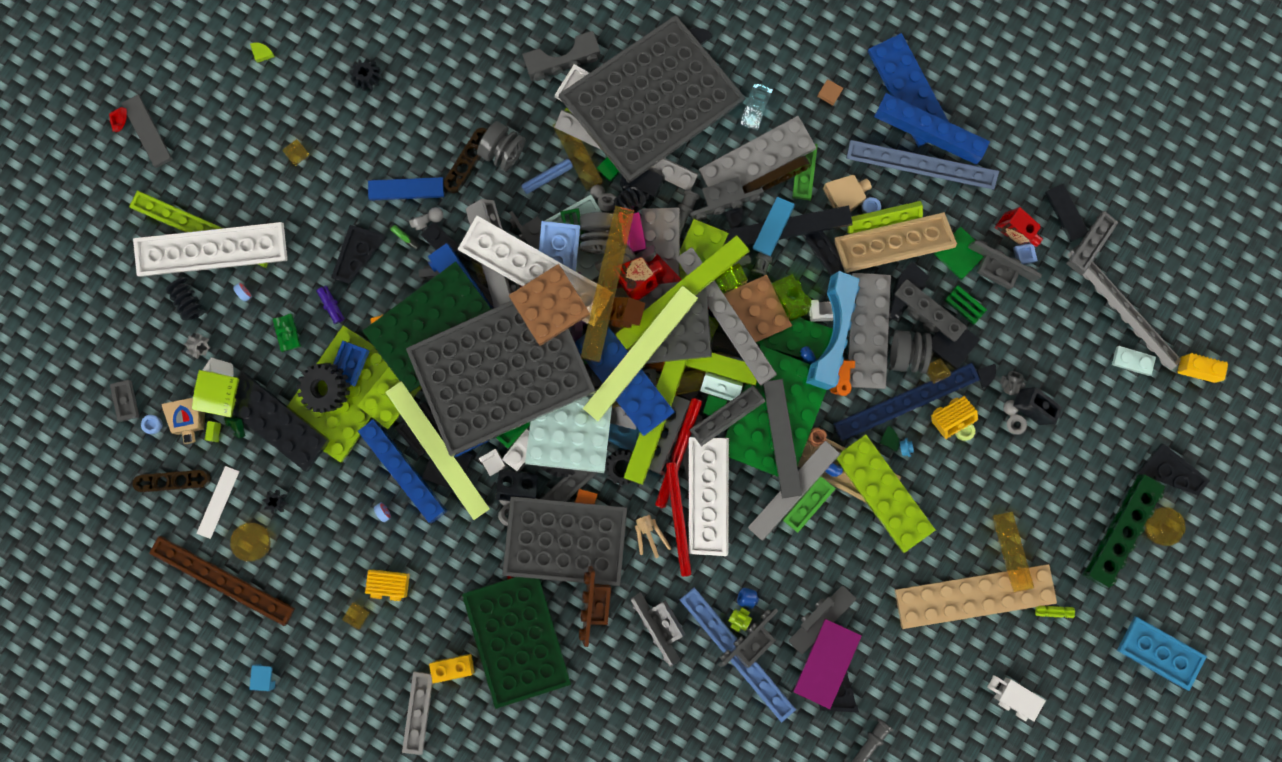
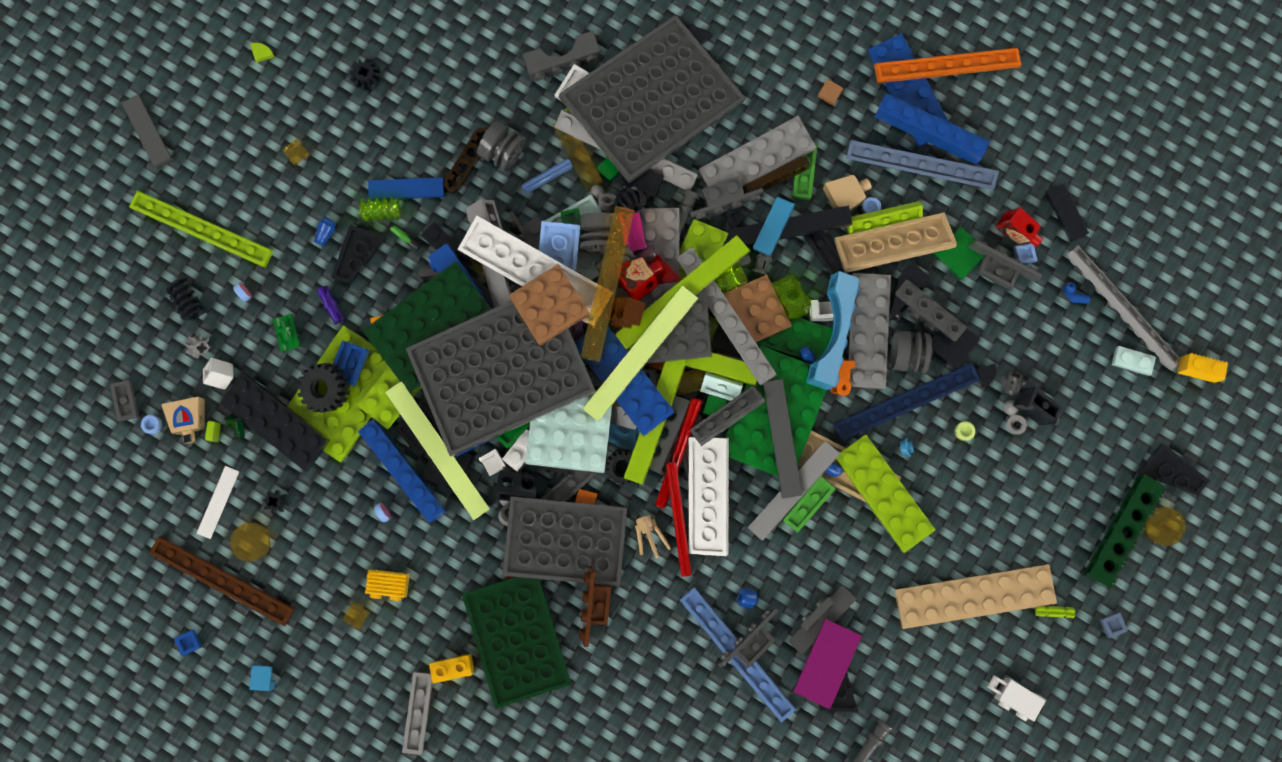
red tile [109,107,127,132] -> none
dark brown beam [132,470,211,492] -> none
white plate [133,222,287,277] -> none
lime slope [192,370,239,418] -> none
light grey plate [409,207,443,230] -> none
dark grey bracket [630,592,686,667] -> none
lime gear [728,608,752,632] -> none
clear light blue brick [740,83,773,130] -> none
nougat plate [808,428,827,447] -> none
dark green tile [879,426,899,452] -> none
clear yellow tile [926,358,951,384] -> none
yellow brick [931,396,978,439] -> none
green tile [944,285,987,325] -> none
clear yellow tile [992,512,1034,593] -> none
dark grey tile [1066,211,1118,275] -> none
dark azure tile [1117,616,1207,691] -> none
none -> blue plate [174,629,202,657]
none -> blue cone [314,217,337,246]
none -> clear neon green piece [359,196,401,222]
none -> orange tile [874,48,1022,84]
none -> blue arm [1063,282,1090,304]
none -> sand blue plate [1099,612,1128,638]

